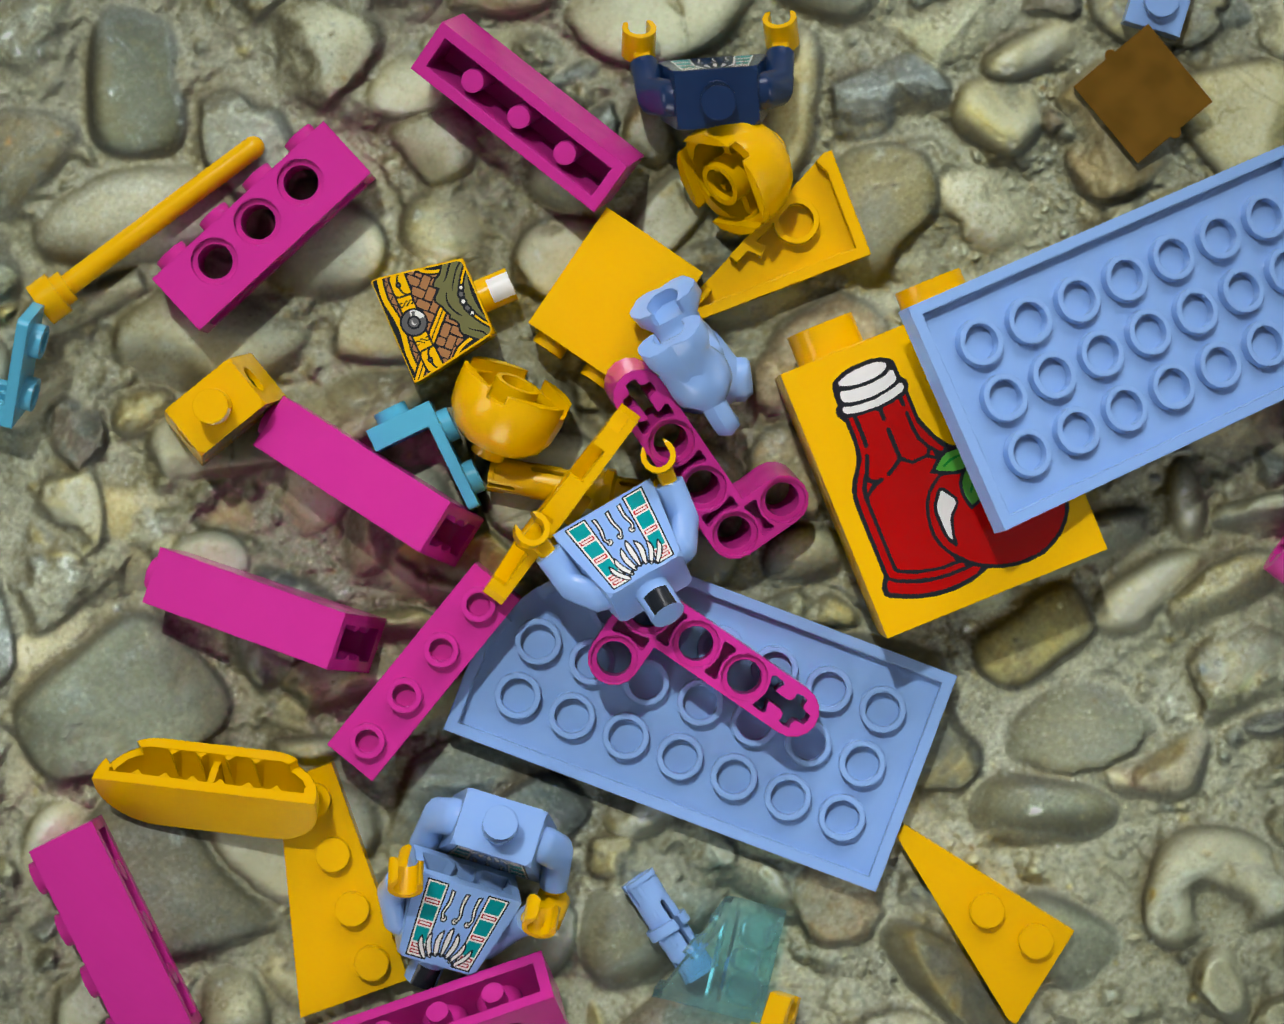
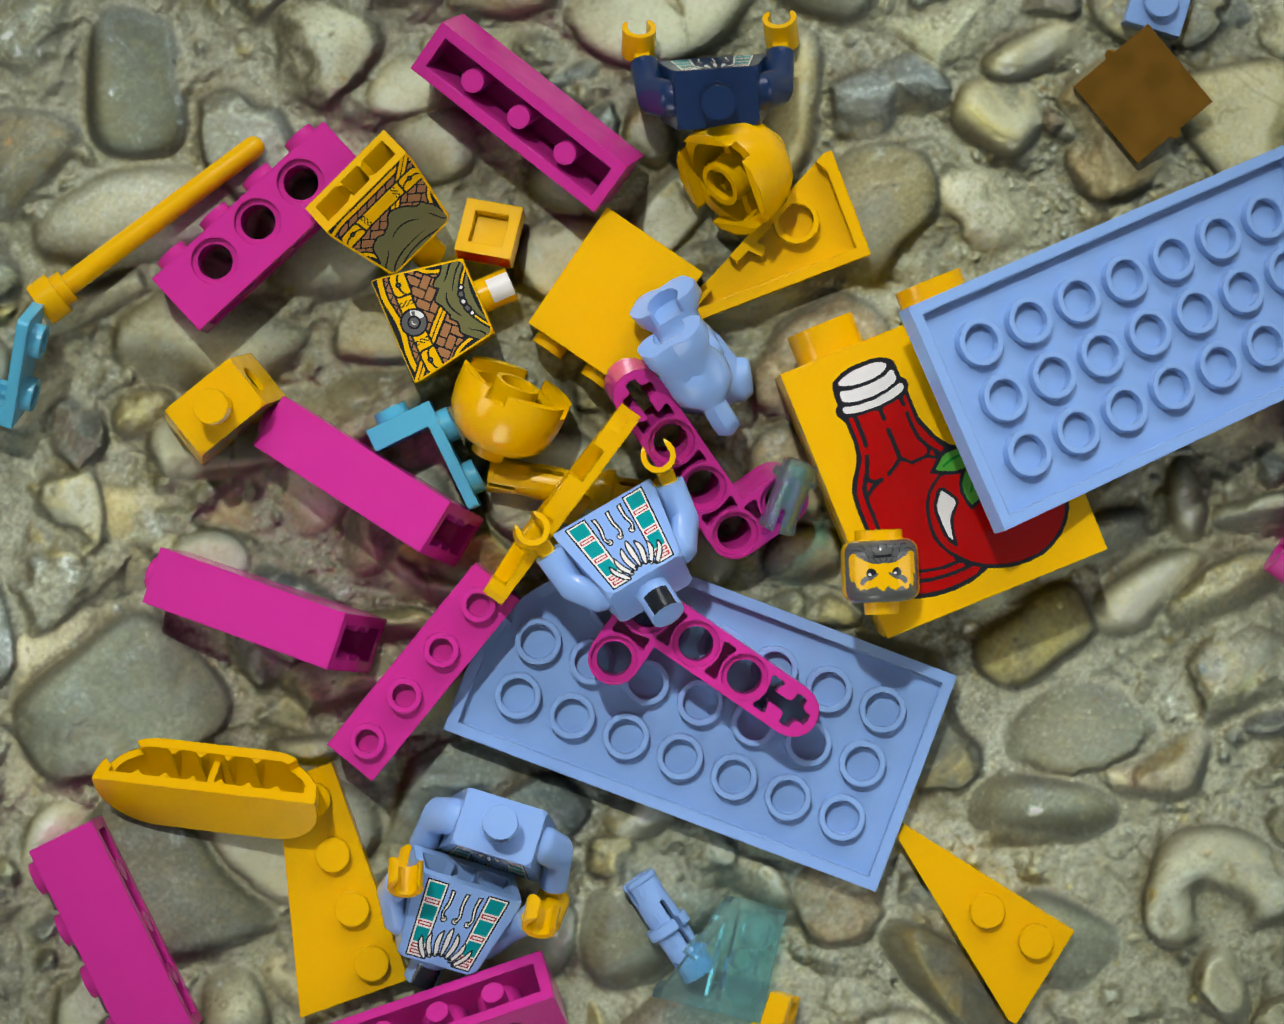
none -> torso [305,130,449,274]
none -> yellow plate [454,197,525,269]
none -> clear light blue pin [759,457,819,536]
none -> head [840,529,920,615]

